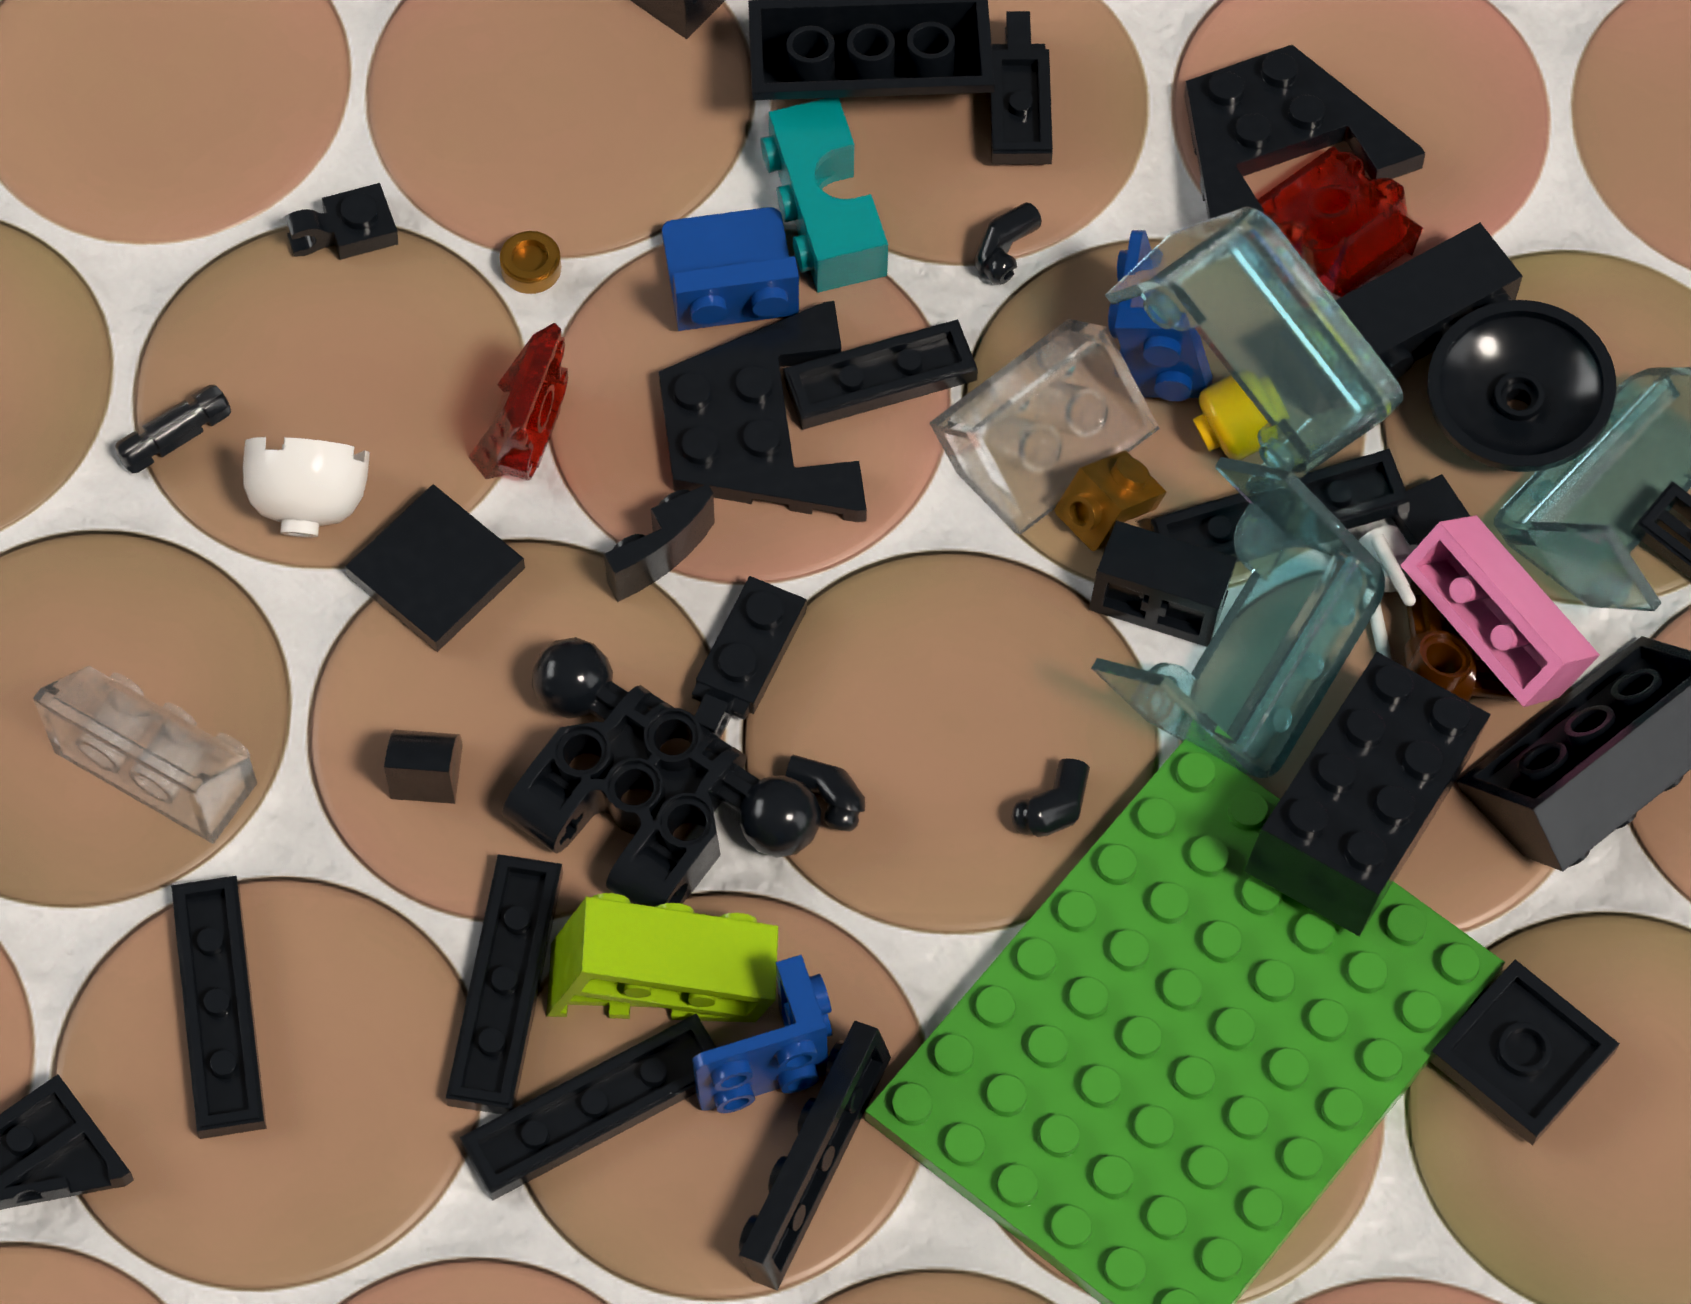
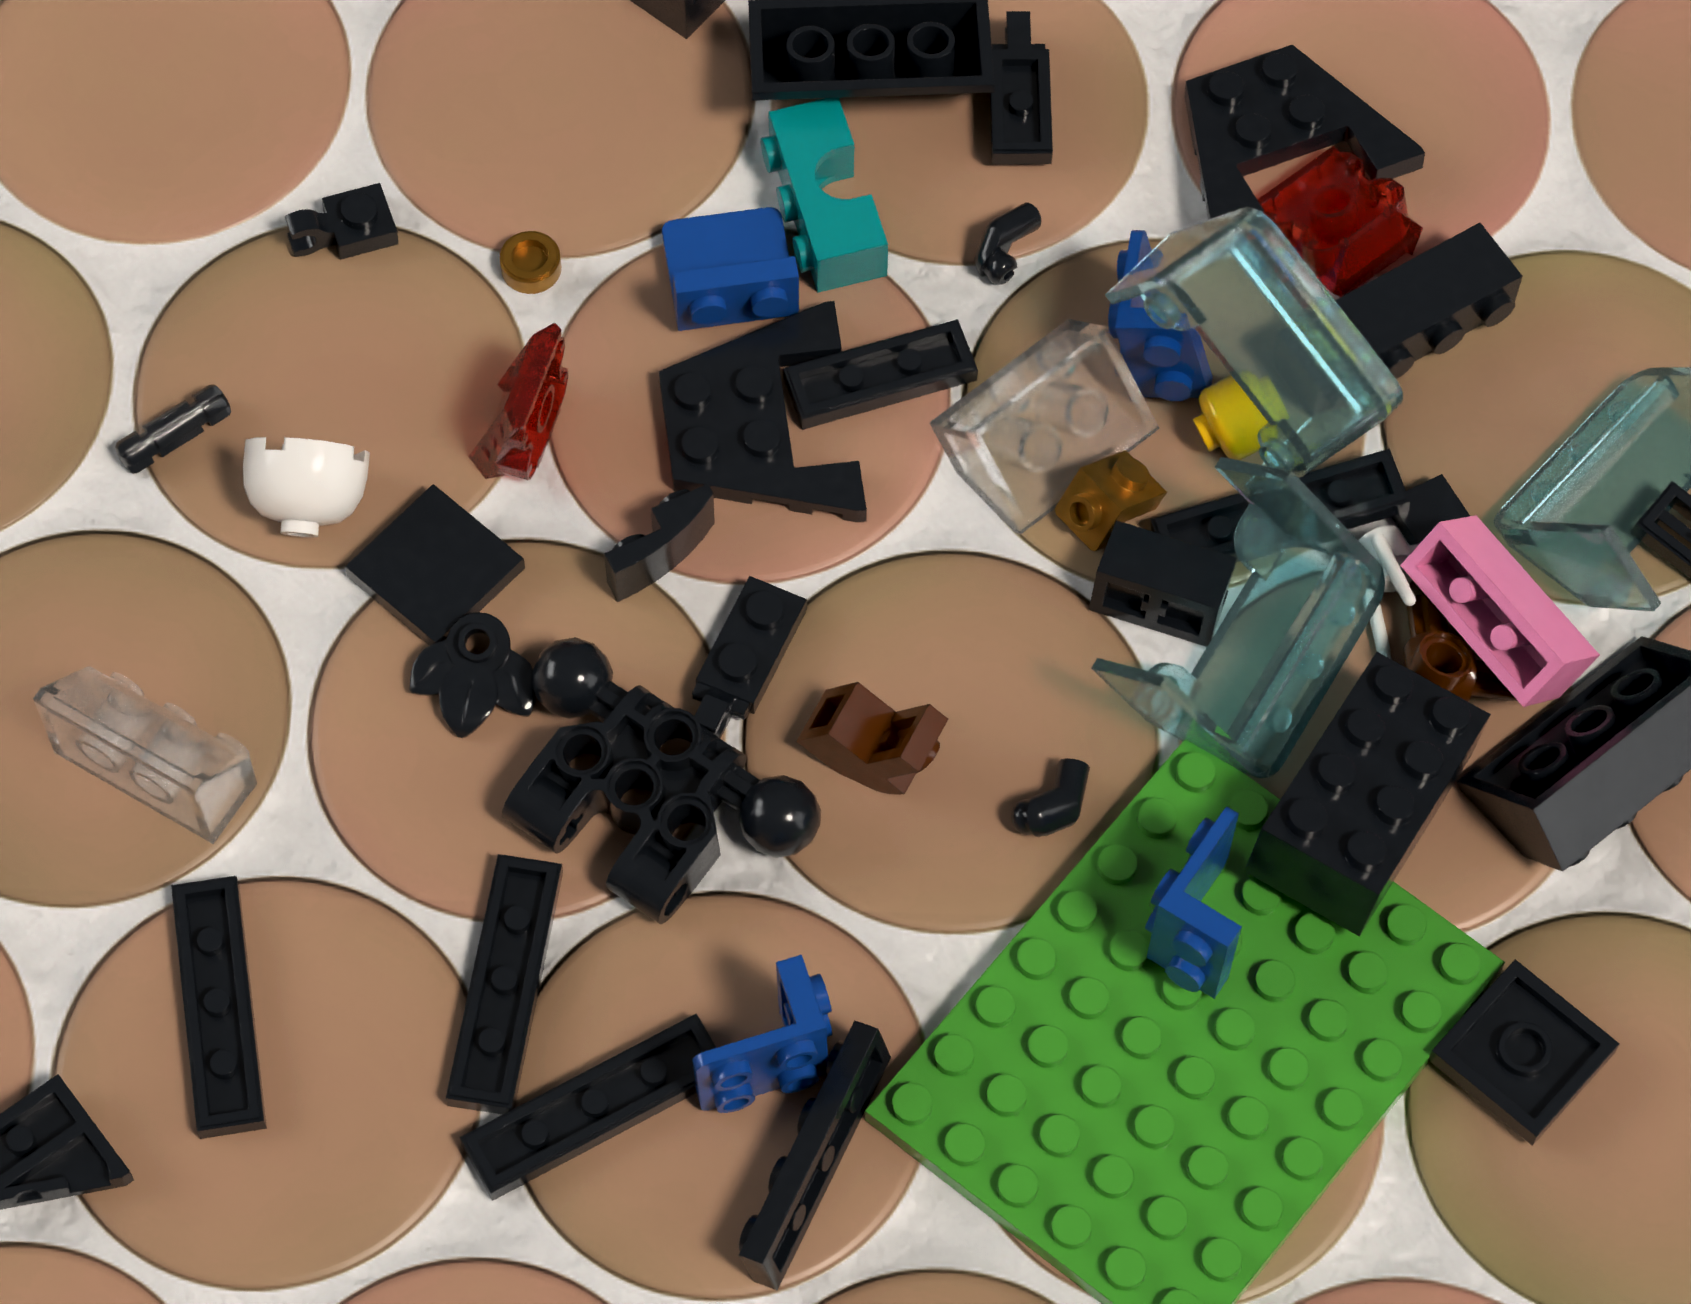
black brick [384,729,463,804] -> none
lime wedge [546,893,778,1022] -> none
black arm [785,754,865,831] -> none
black dish [1427,300,1617,472] -> none
none -> black plate [410,612,536,739]
none -> reddish brown brick [796,682,948,795]
none -> blue bracket [1145,807,1242,999]

